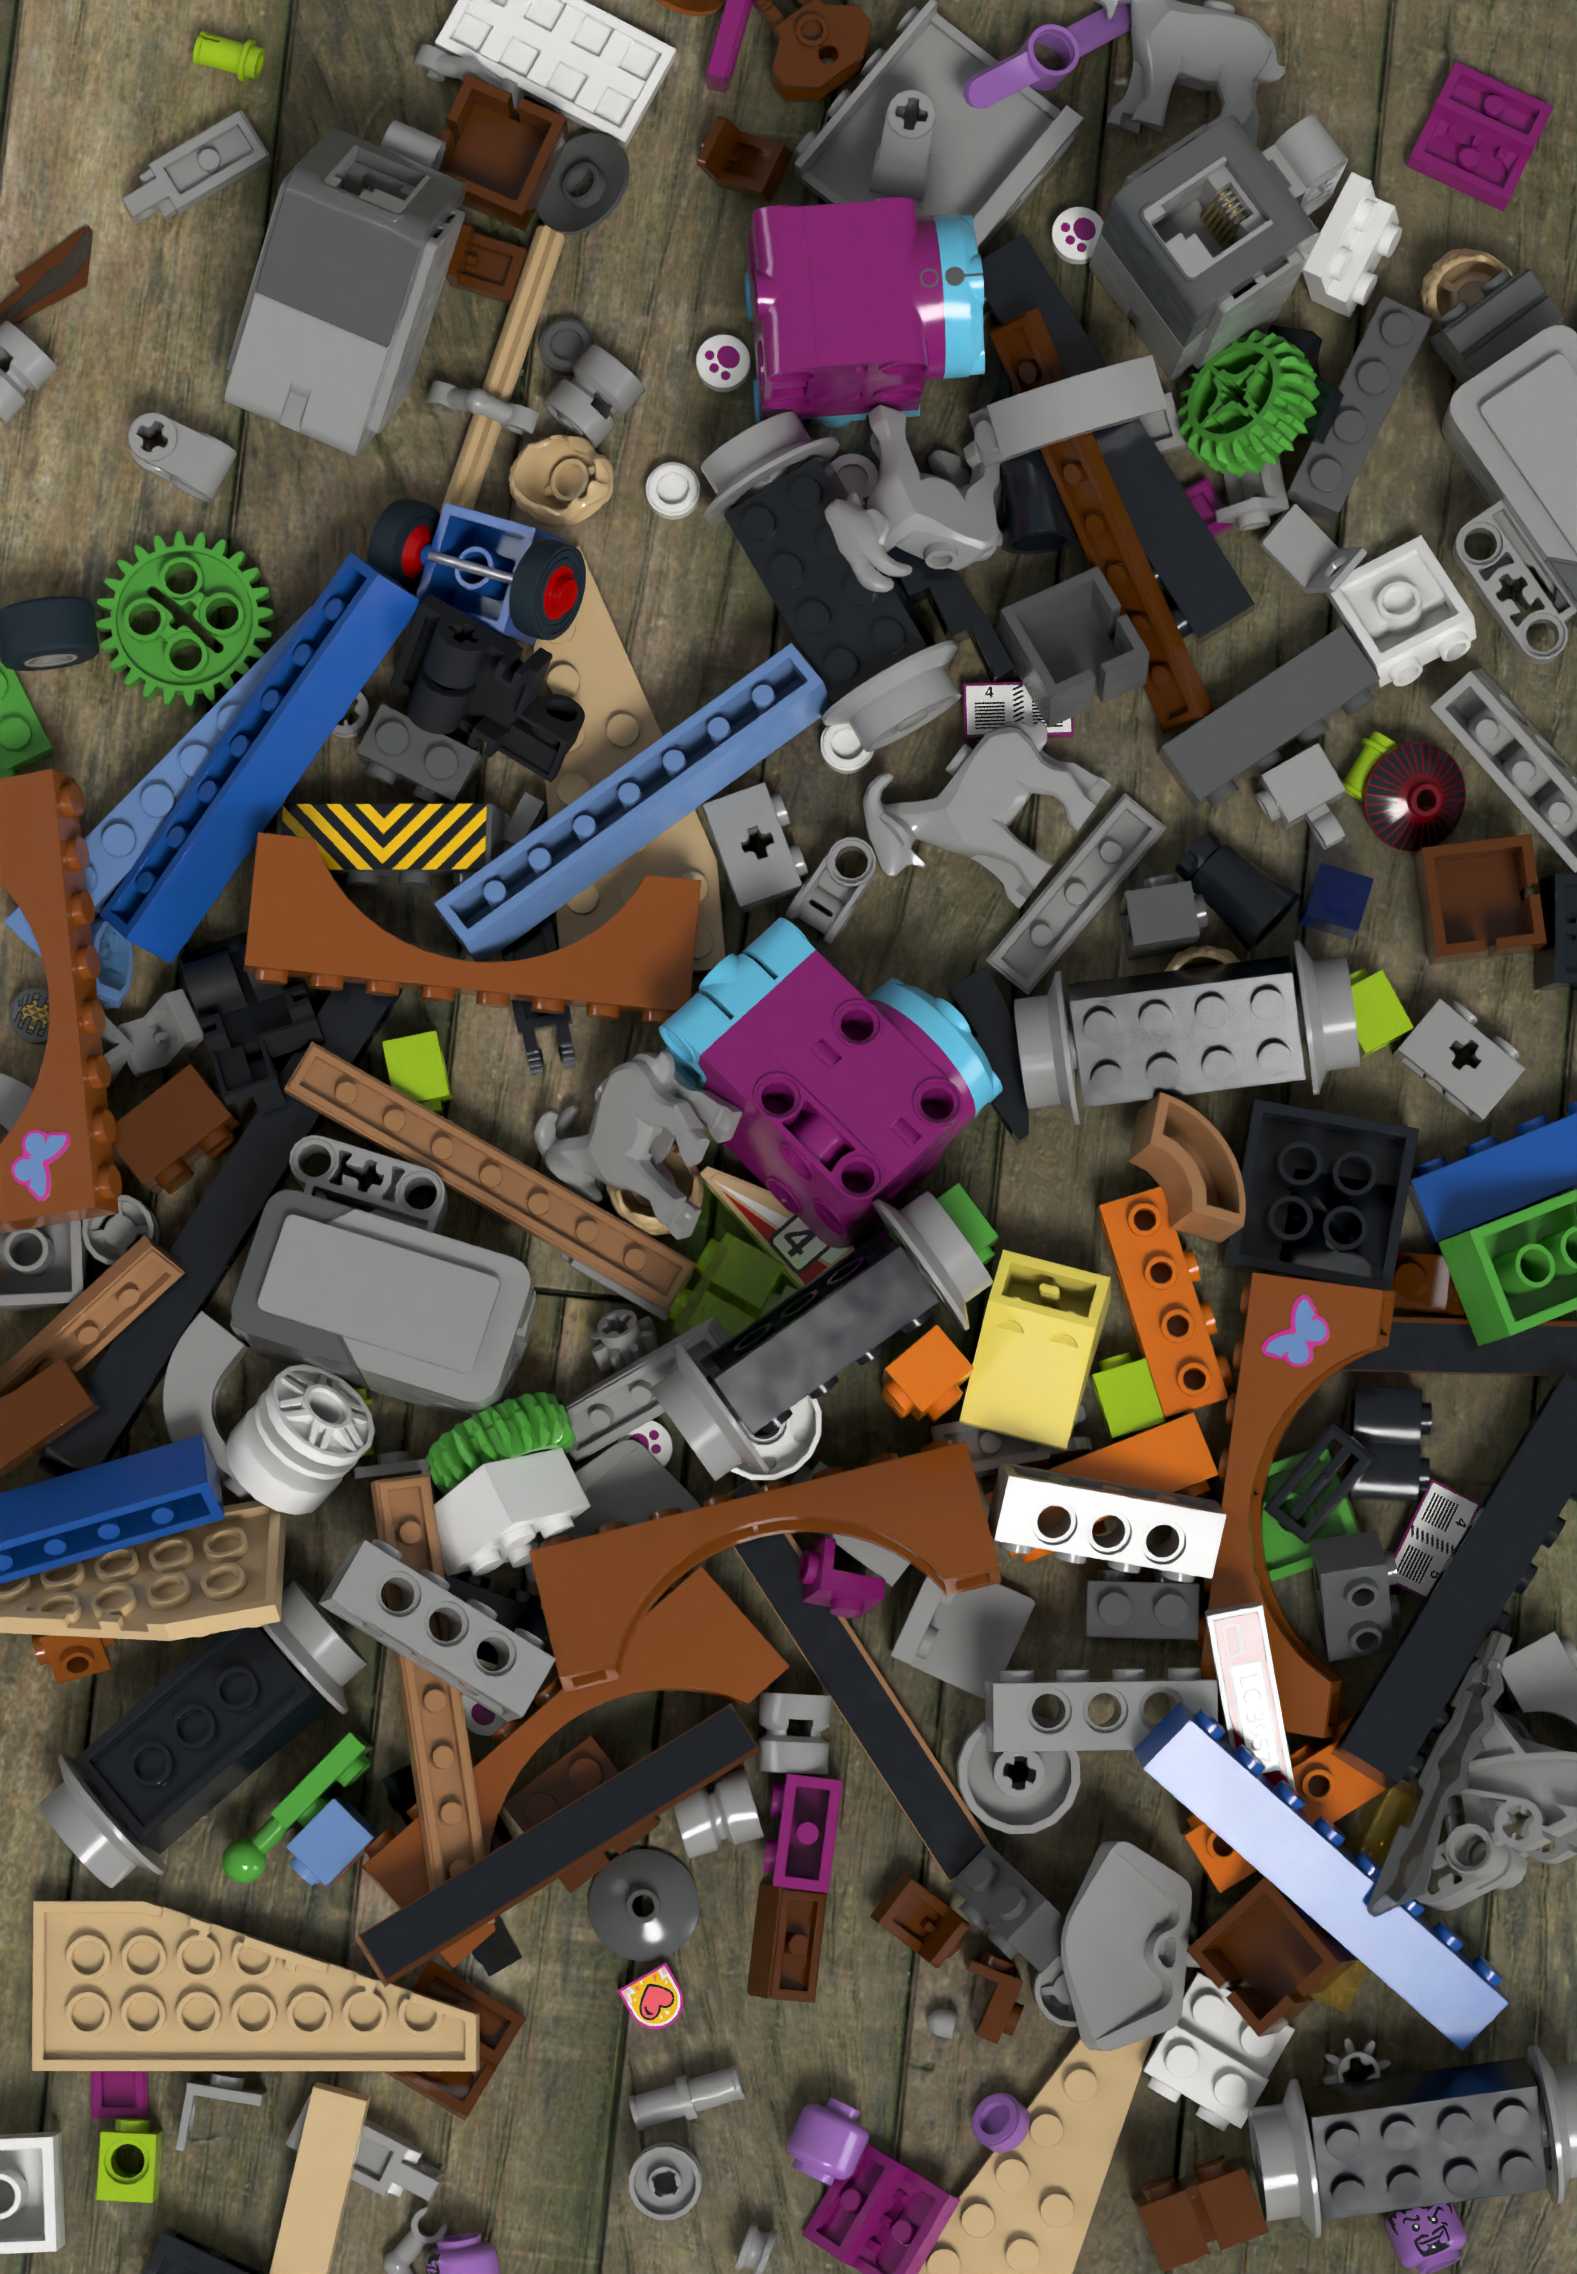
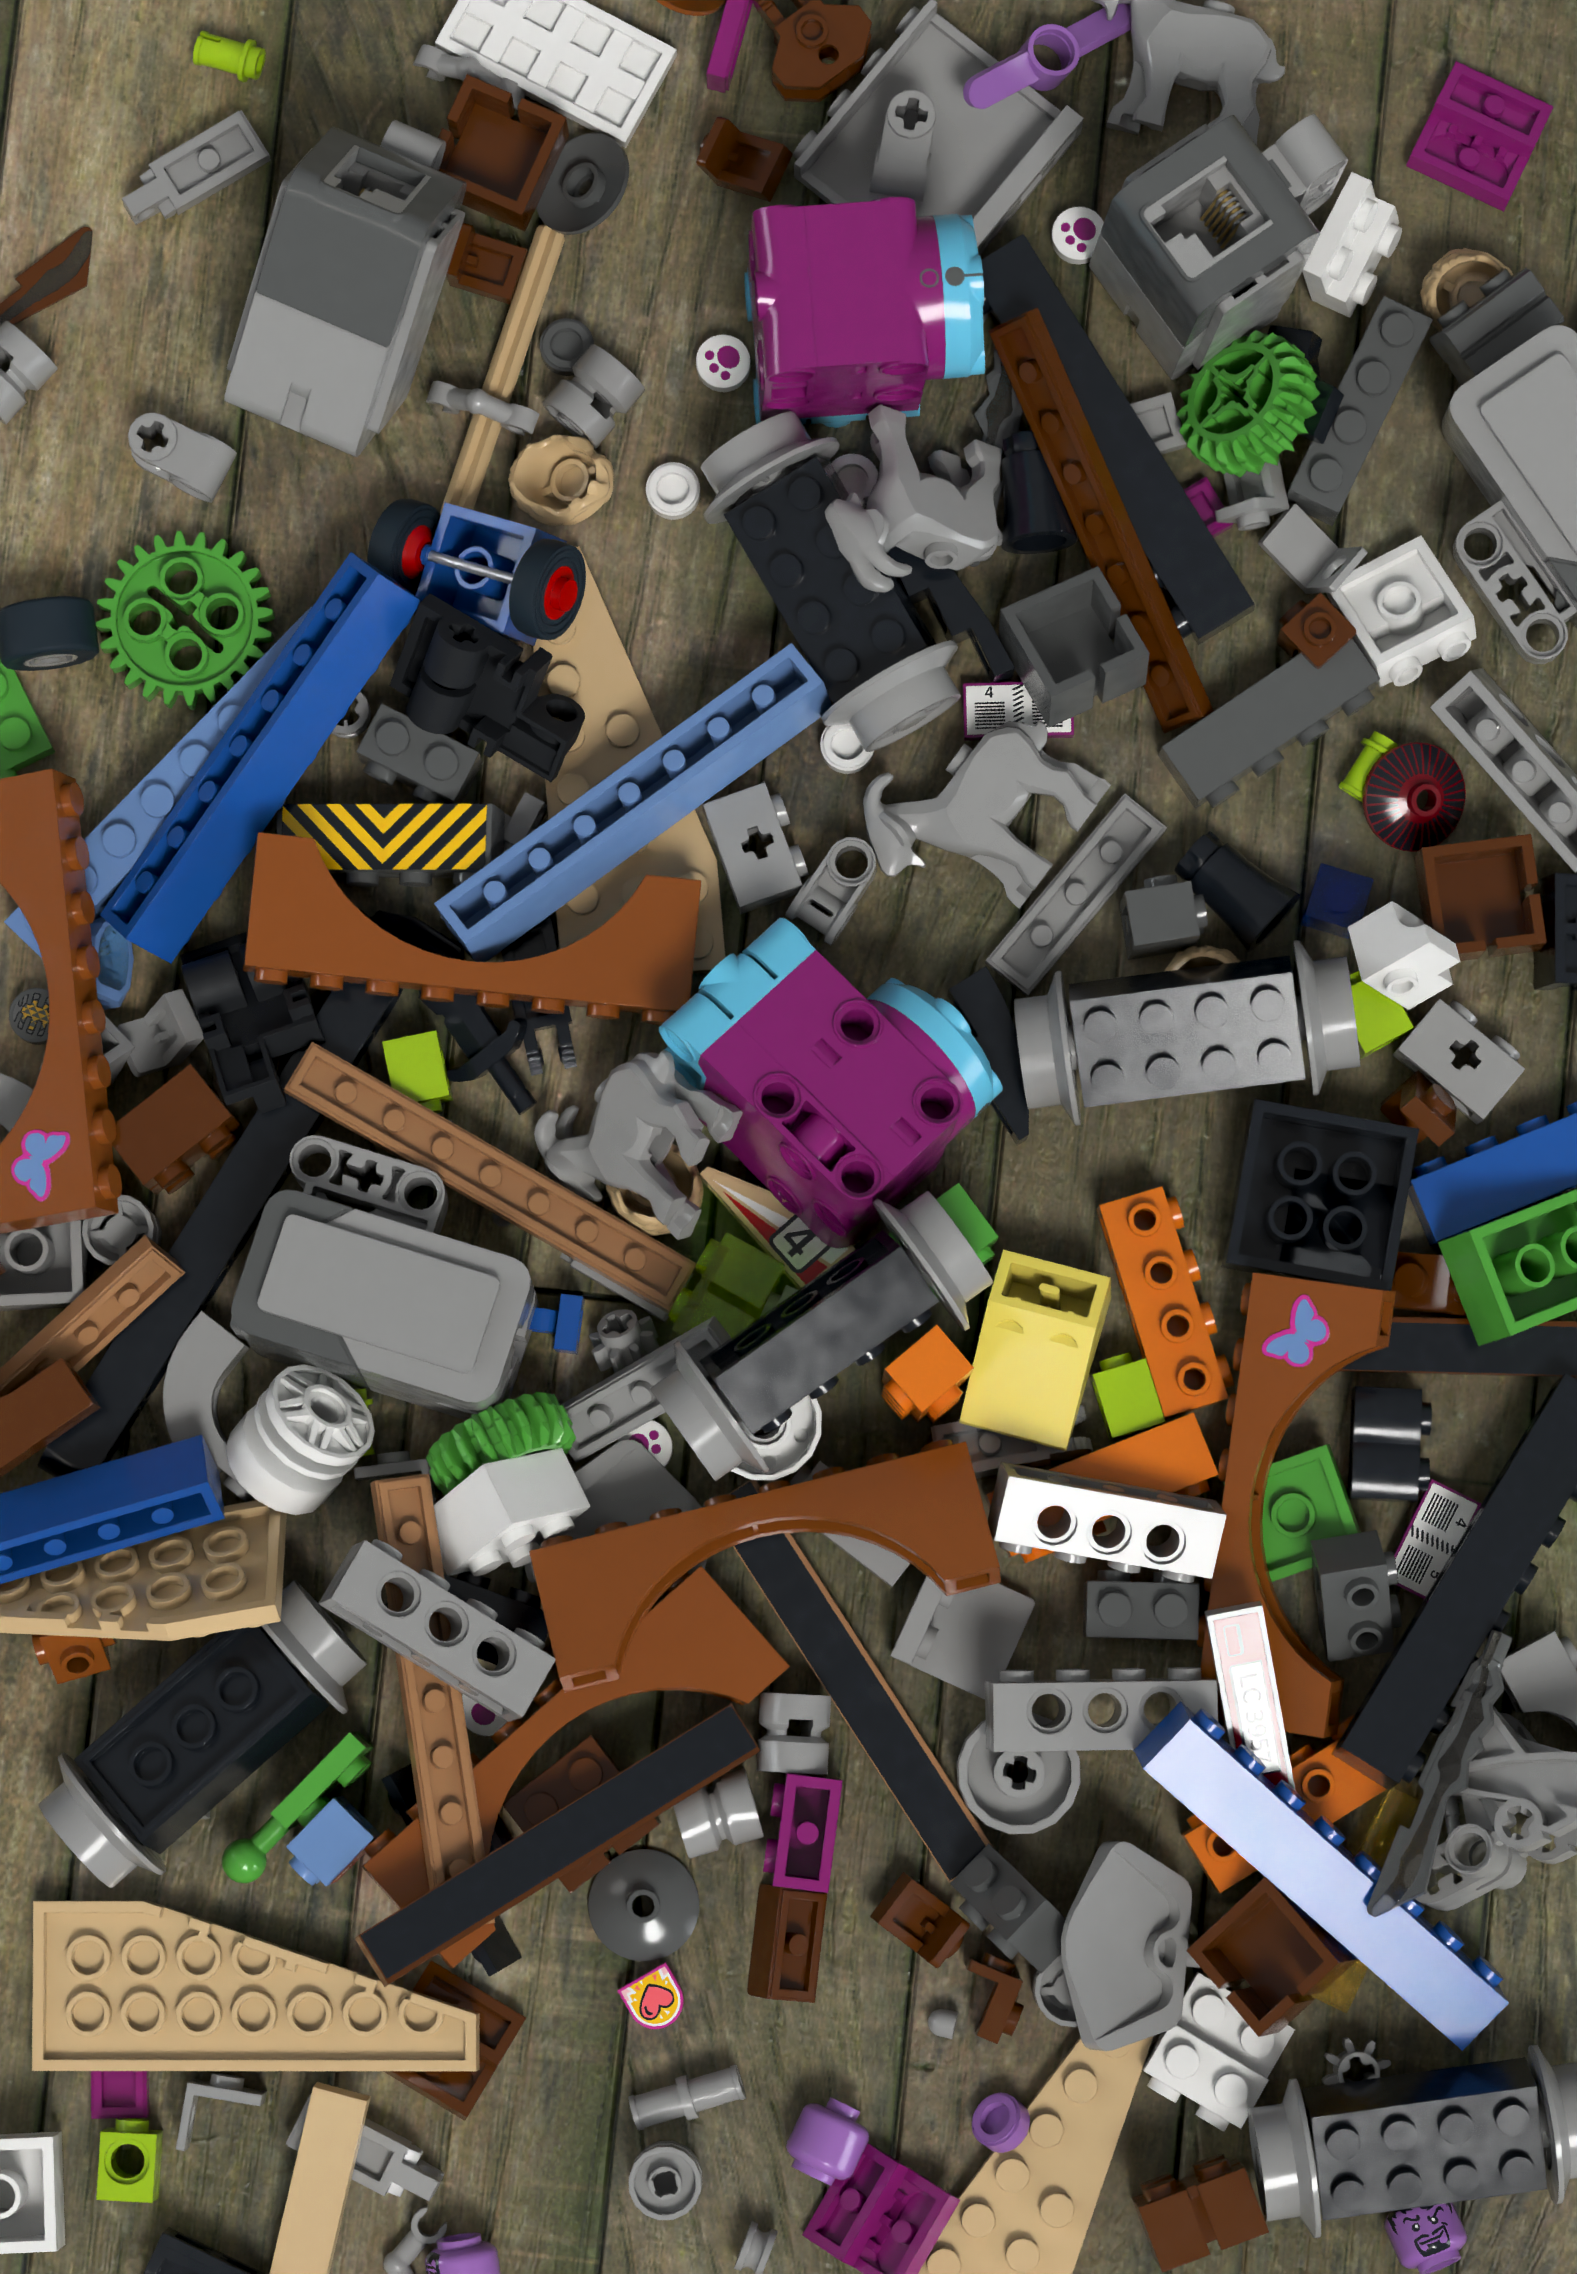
magenta bracket [798,1536,886,1618] -> none
light grey arch [969,355,1168,467] -> none
medium nougat brick [1128,1092,1246,1243] -> none
light grey brick [1255,743,1346,851] -> none
black tile [1263,1422,1378,1544] -> none
none -> black sword [360,910,537,1115]
none -> blue tile [529,1294,585,1355]
none -> reddish brown bracket [1277,592,1356,669]
none -> white brick [1348,901,1461,1010]
none -> reddish brown bracket [1380,1070,1457,1147]

